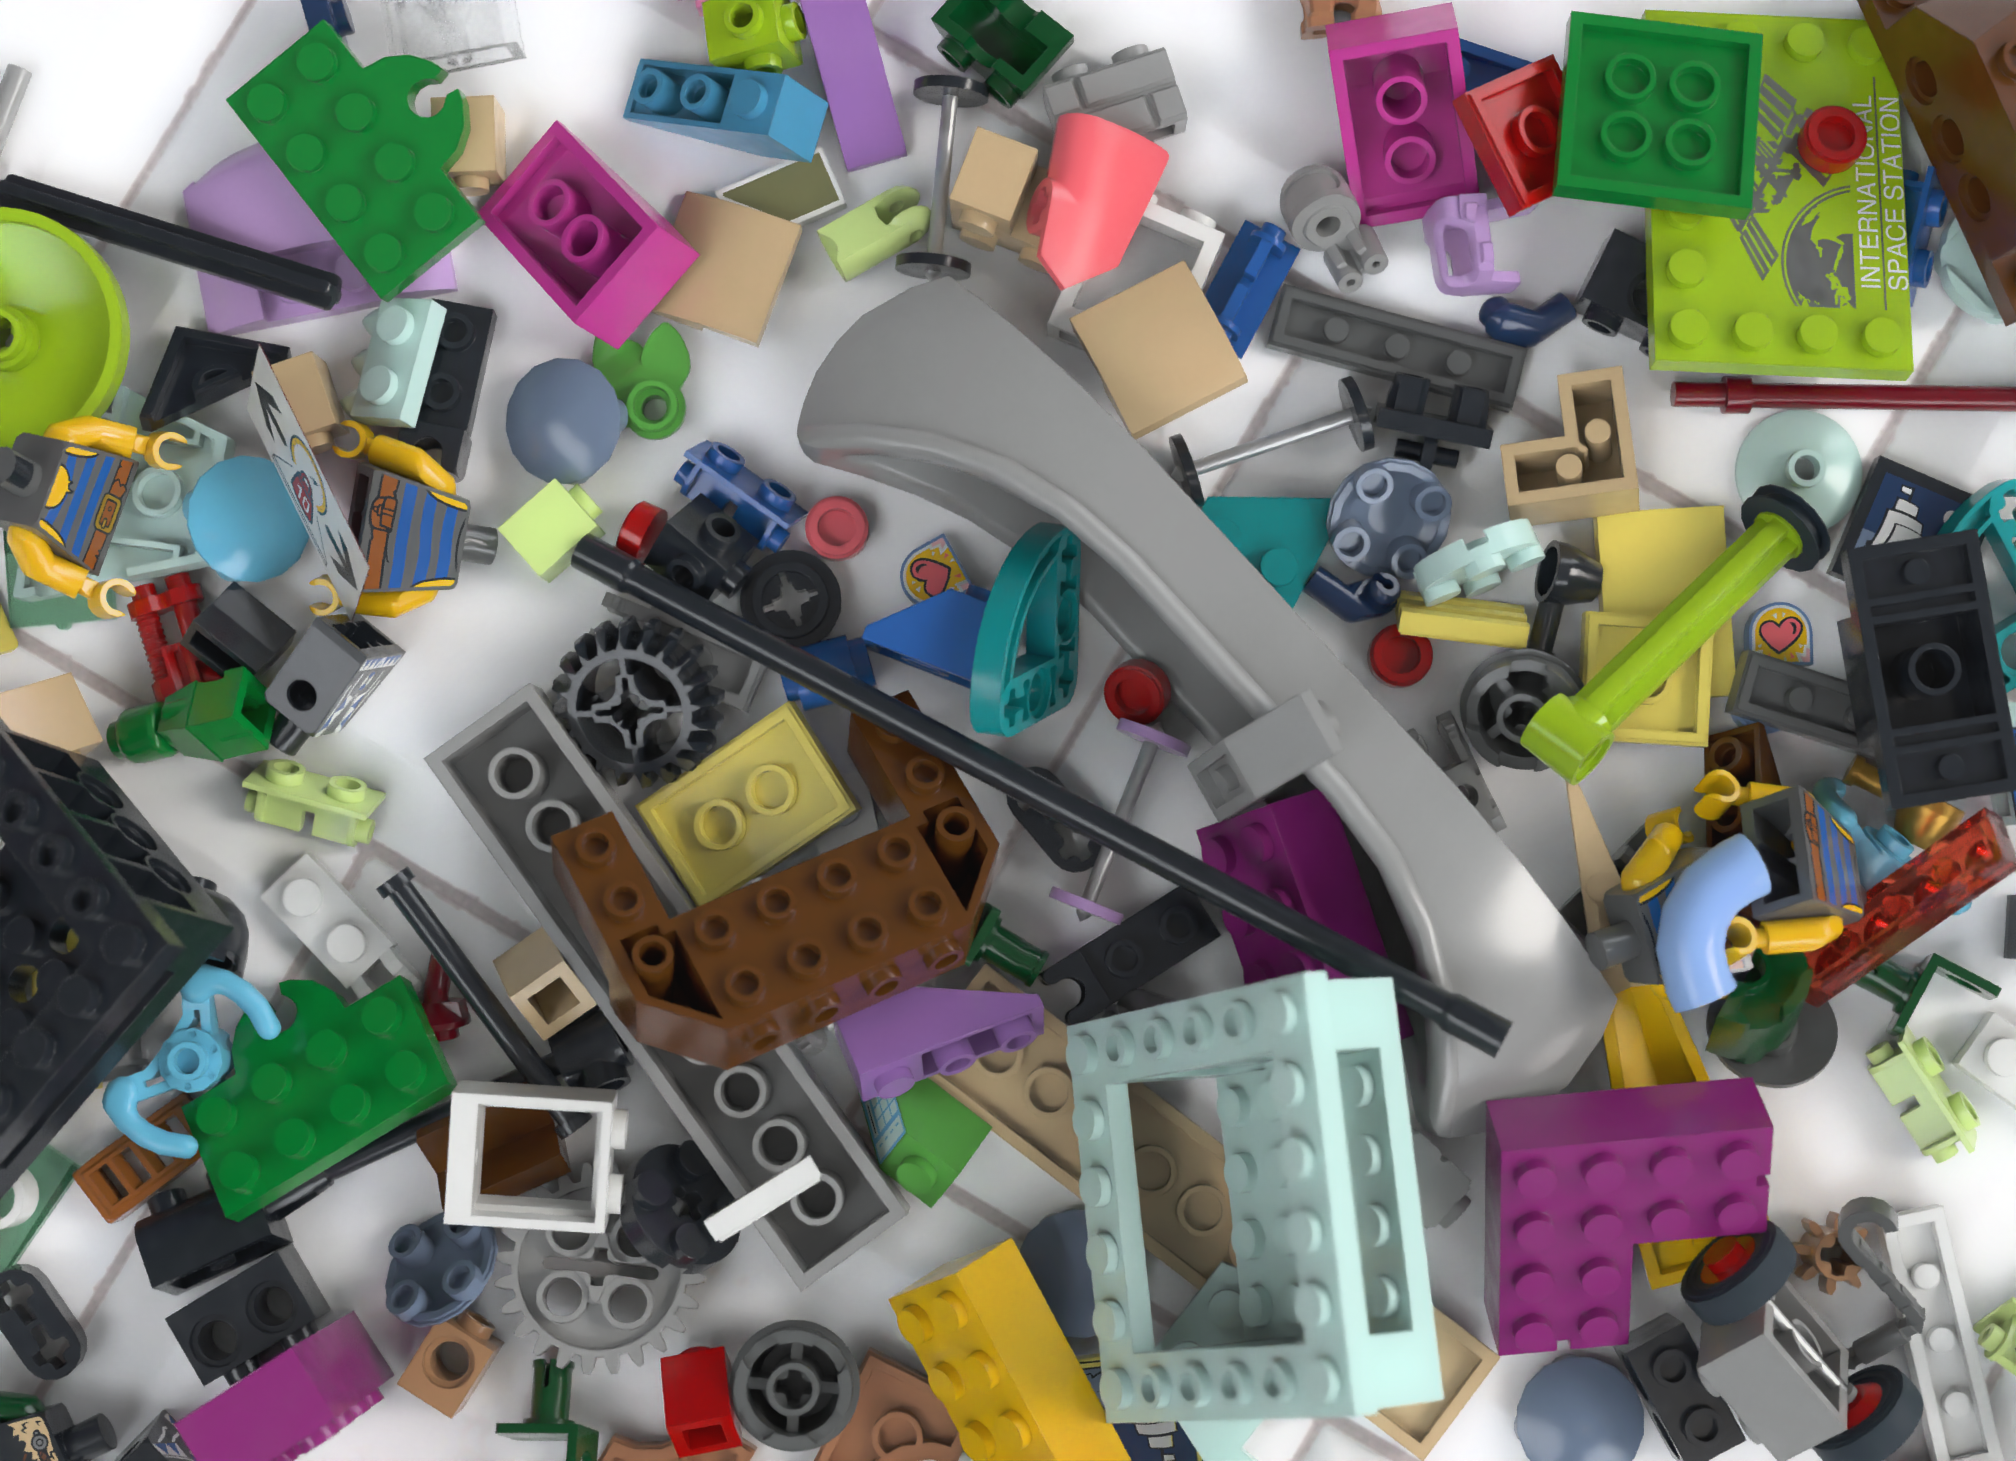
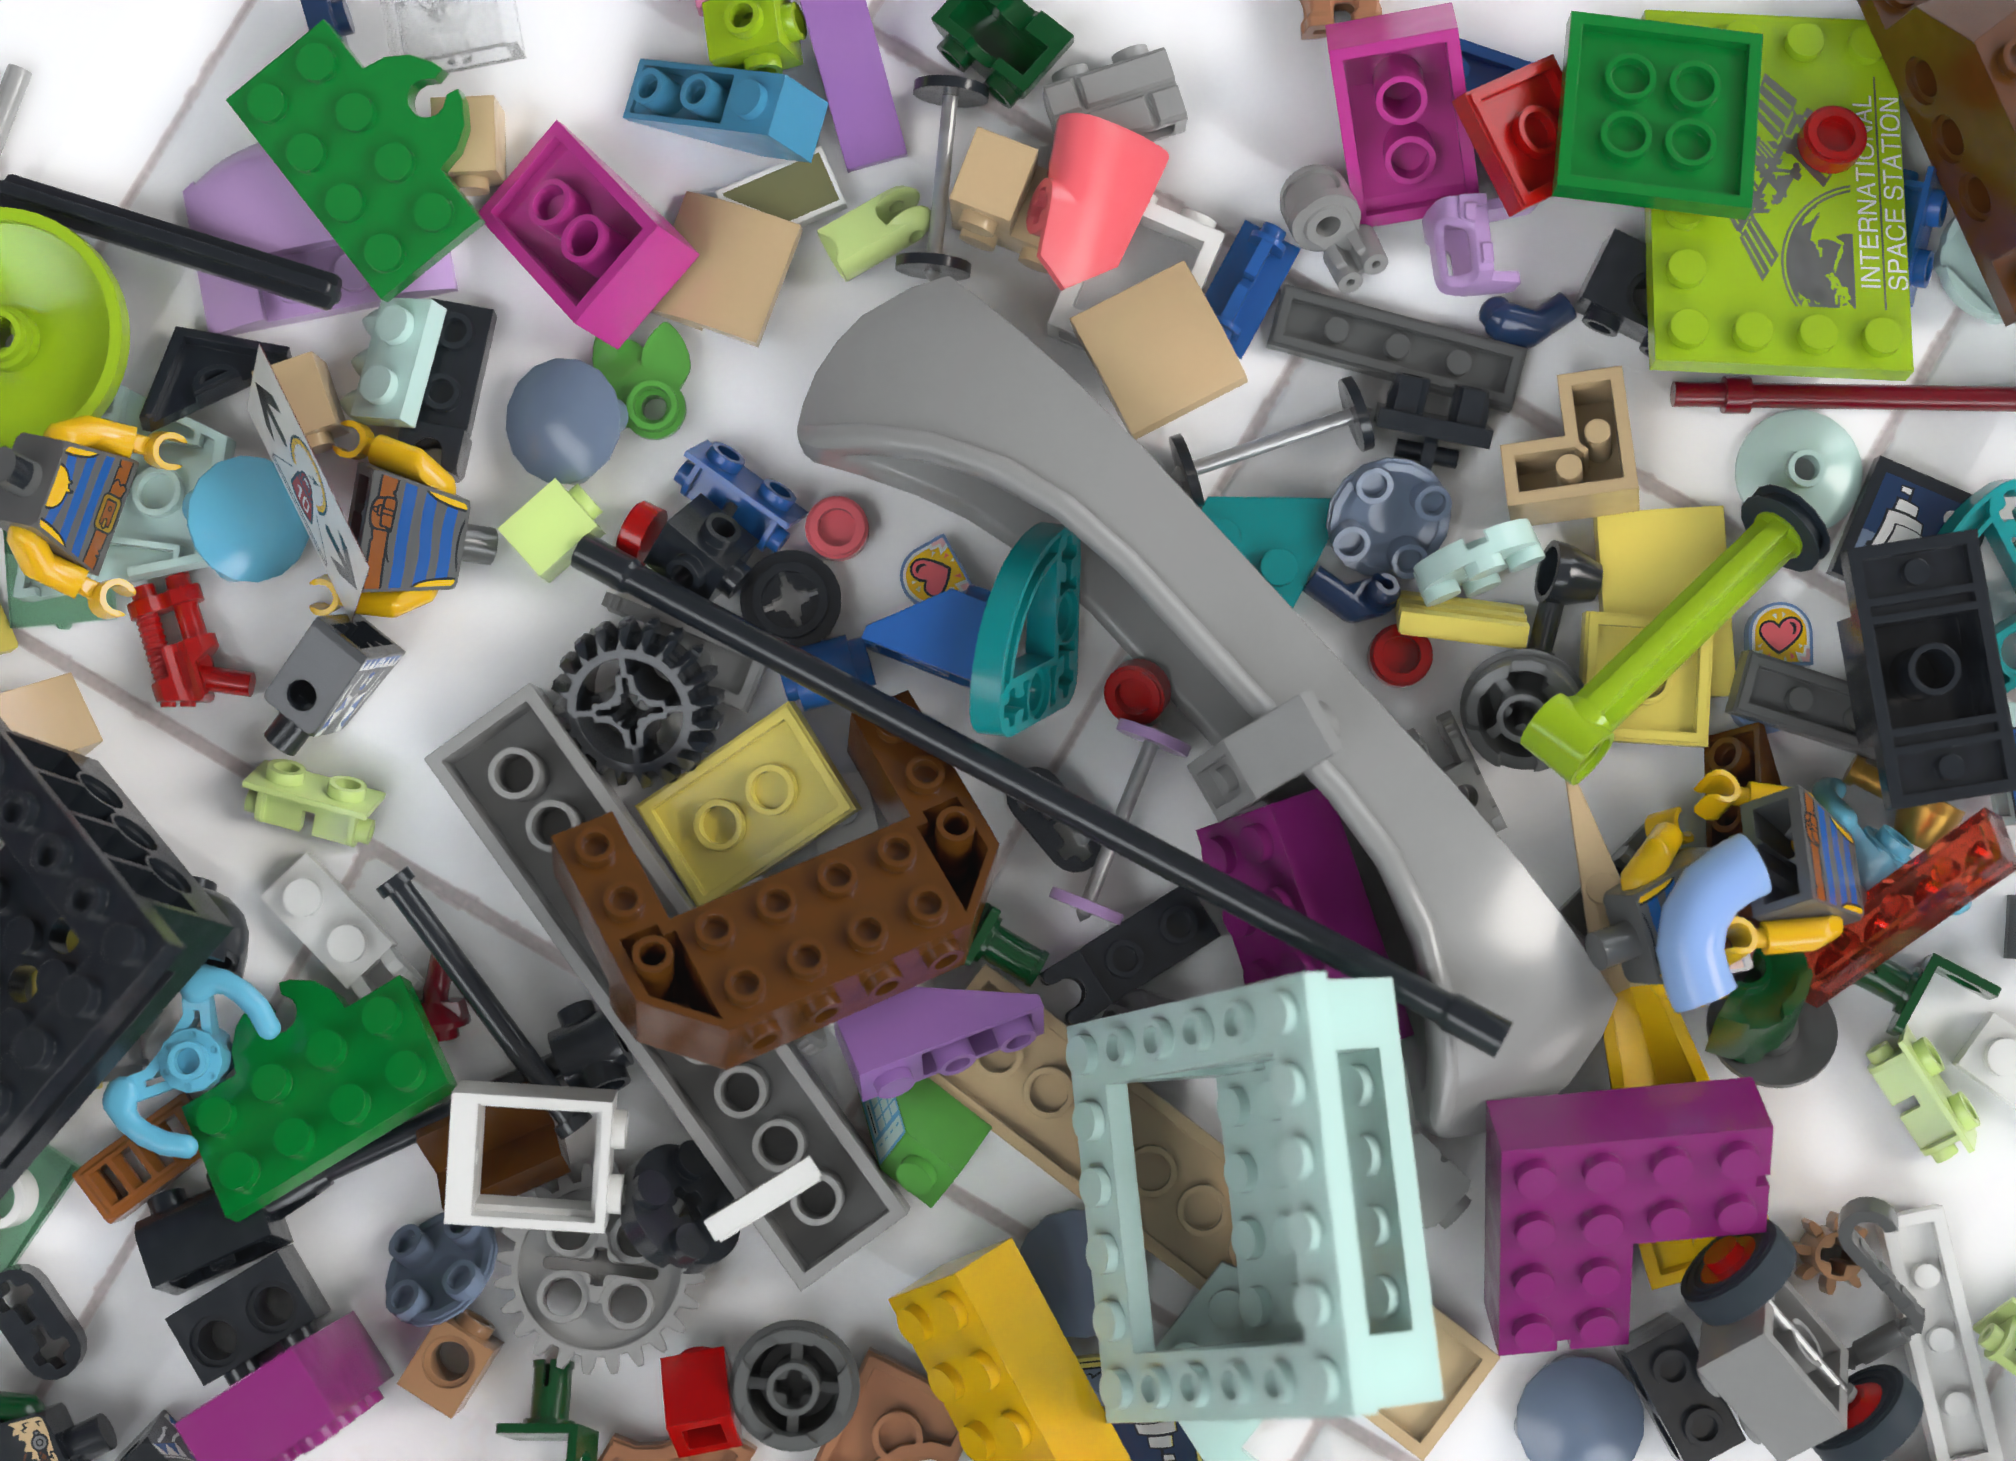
green piece [106,666,277,763] -> none
black piece [180,581,297,679] -> none
tan brick [492,927,597,1041] -> none

